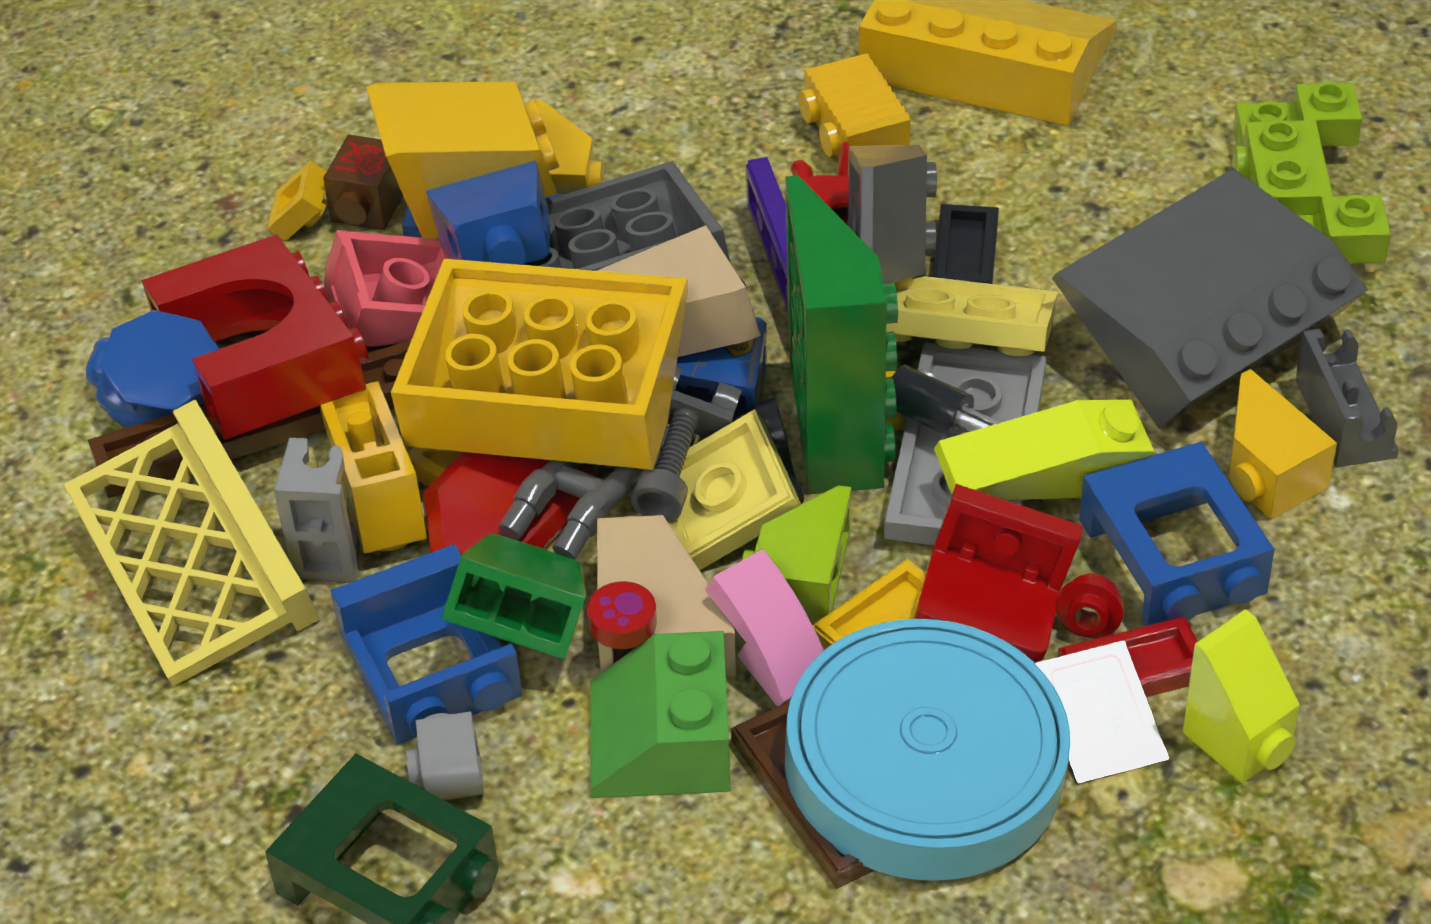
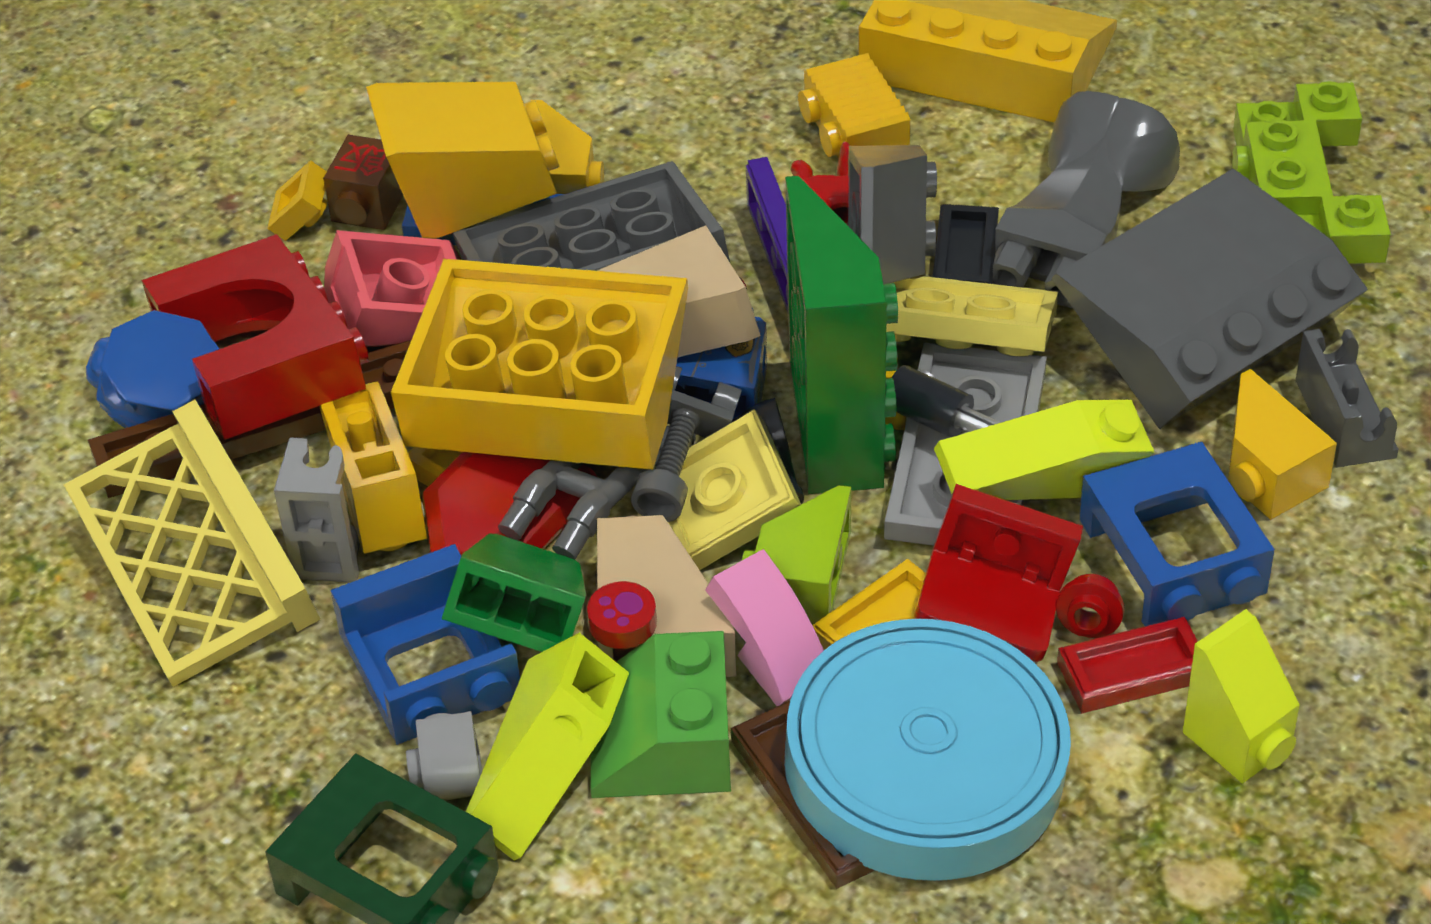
blue torso [426,161,550,265] -> none
white sticker [1035,641,1169,783] -> none
none -> neon yellow slope [466,632,629,861]
none -> dark grey hips [993,91,1180,309]

